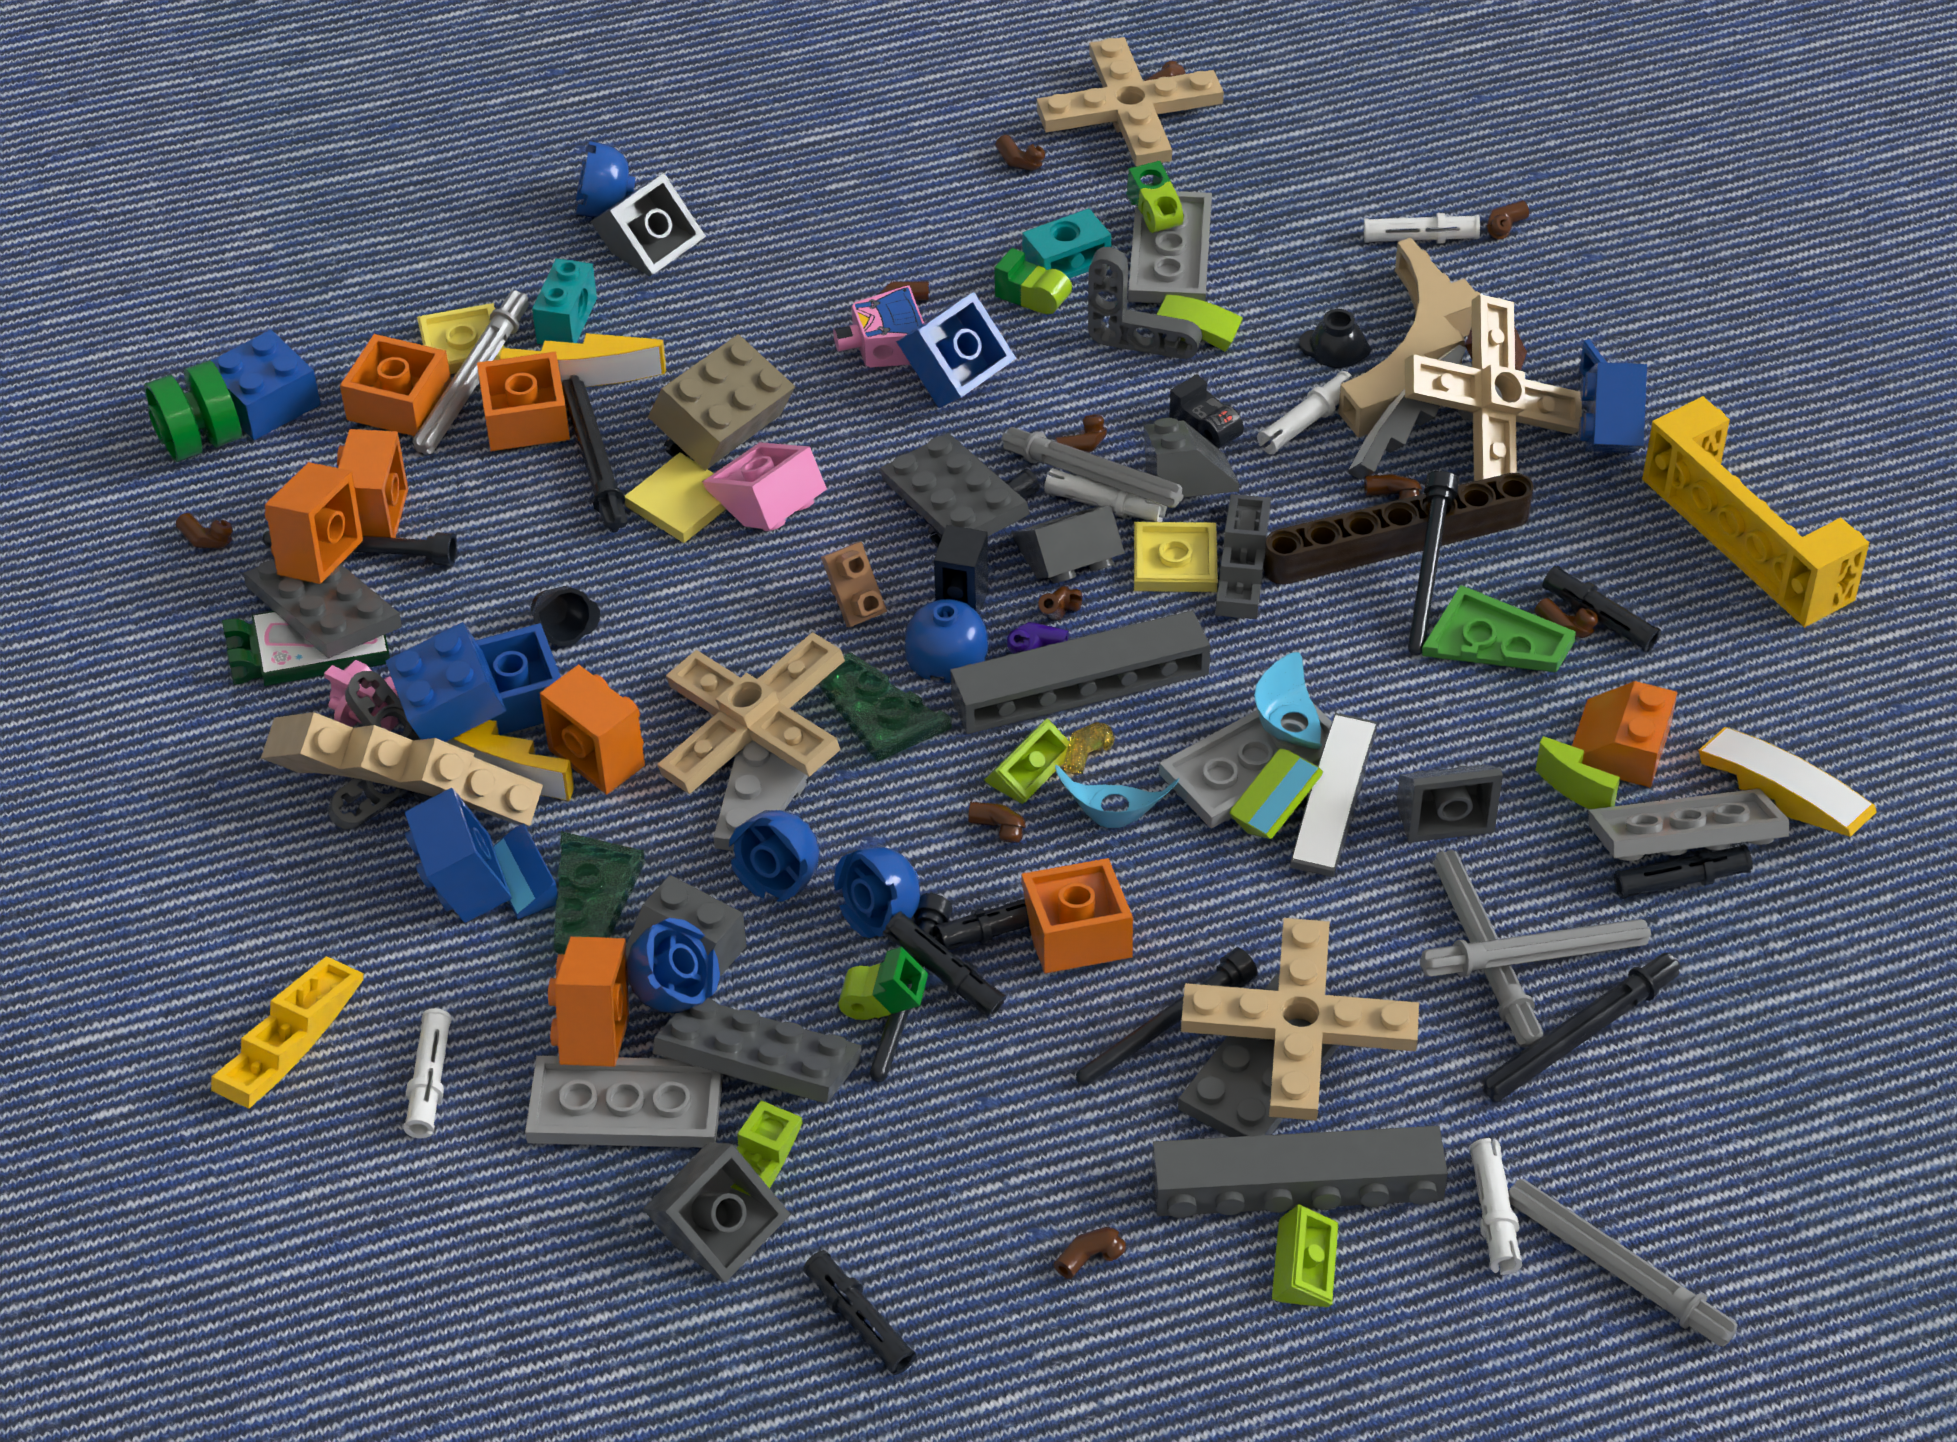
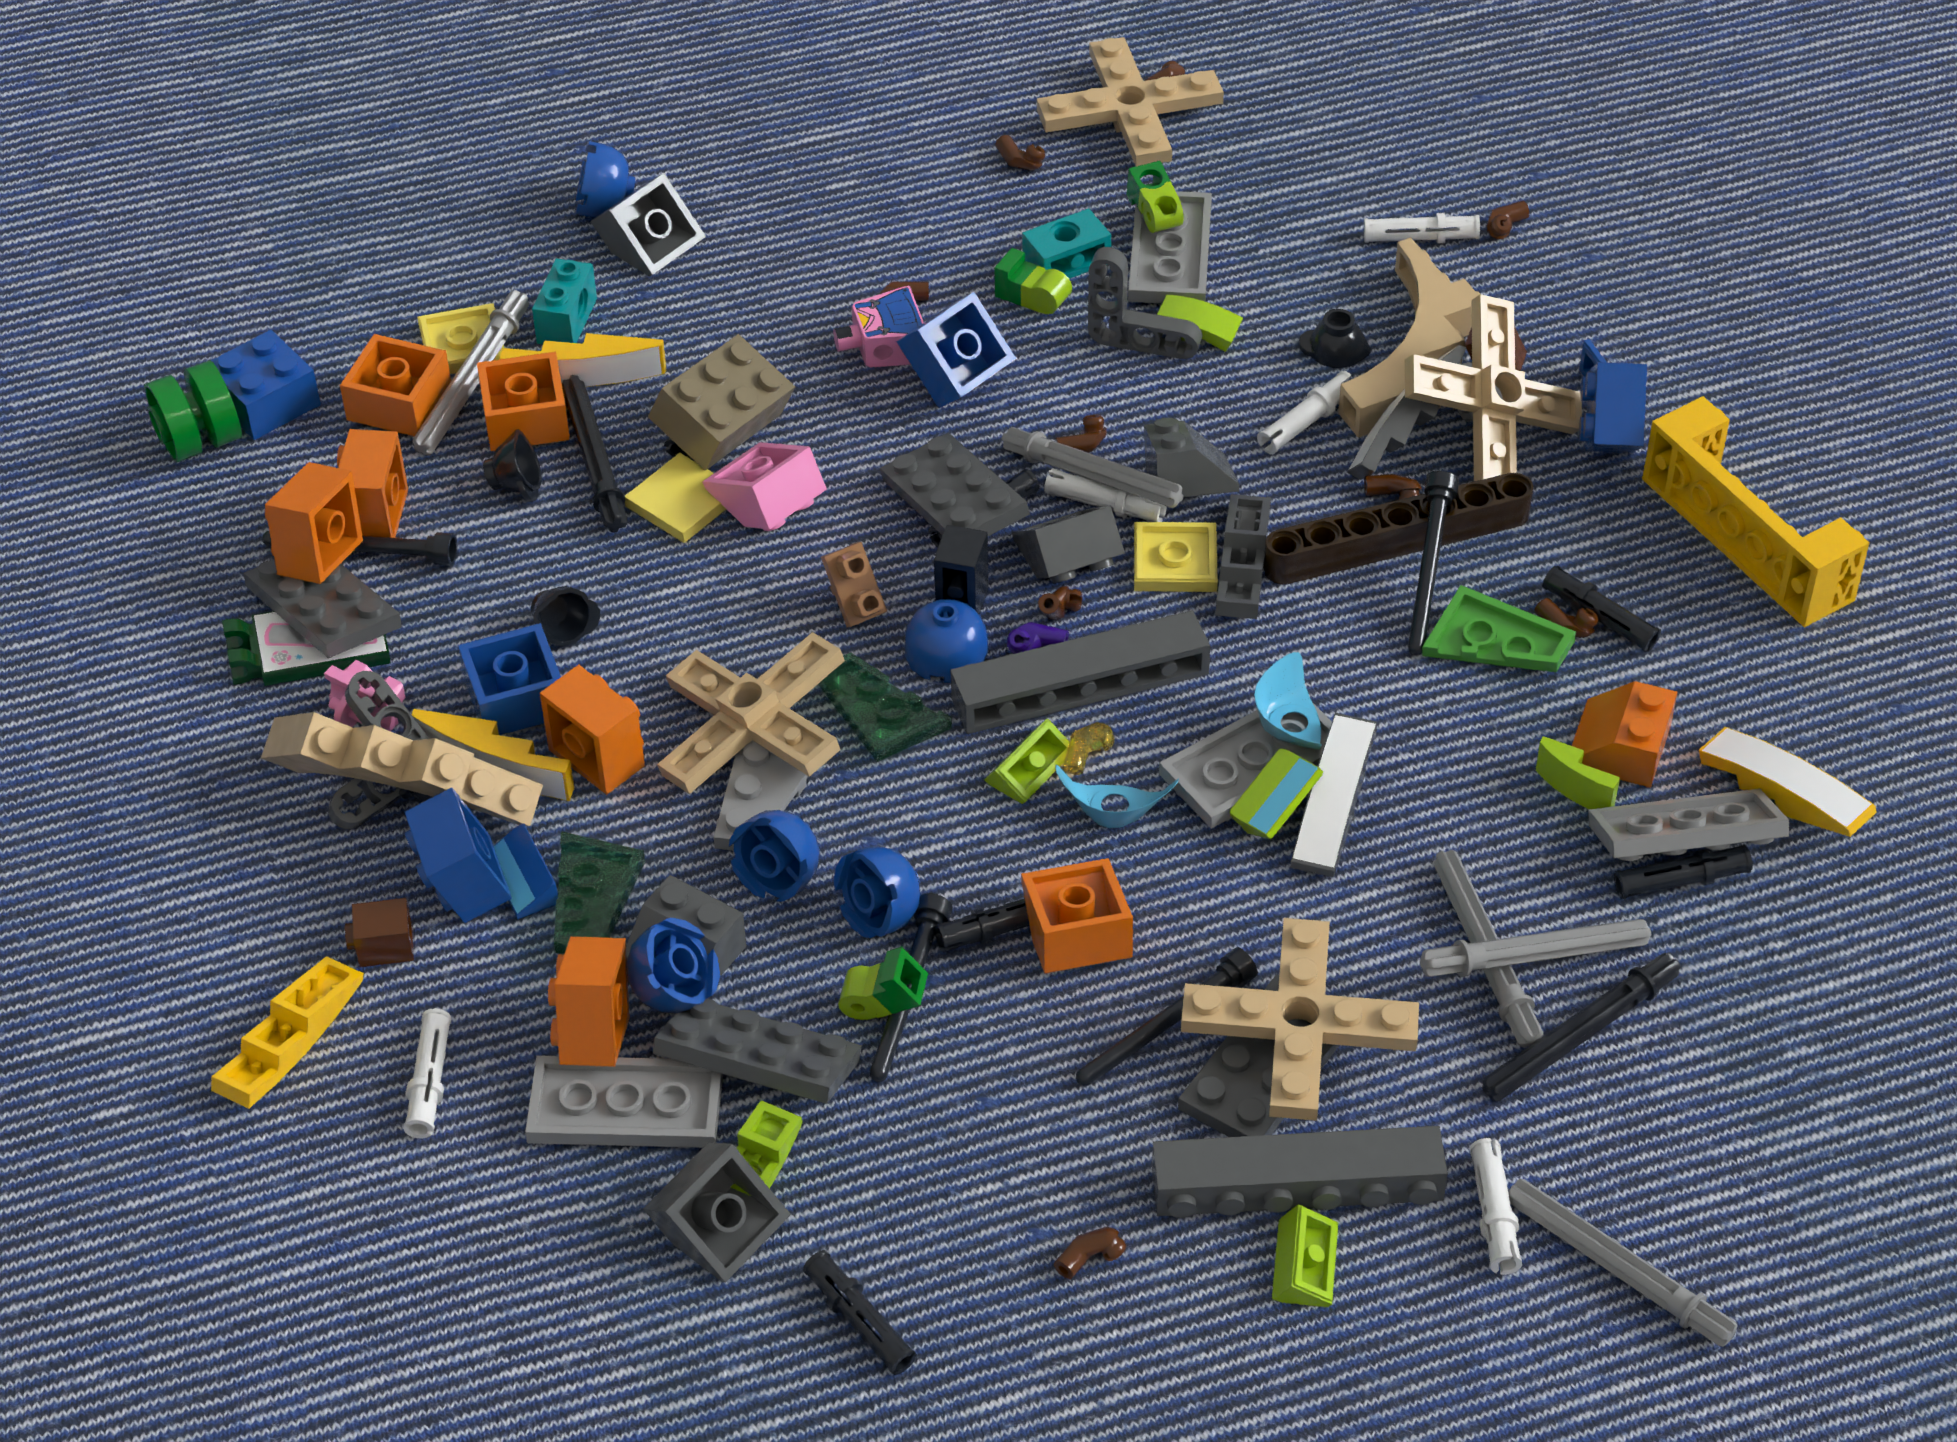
reddish brown arm [175,513,233,549] -> none
blue brick [385,622,506,742] -> none
black pin [883,911,1007,1019] -> none
reddish brown arm [968,801,1026,843] -> none
black leg [1169,374,1244,449] -> none
dark grey slope [1397,764,1503,843] -> none
none -> reddish brown brick [345,898,414,967]
none -> black piece [483,429,542,502]

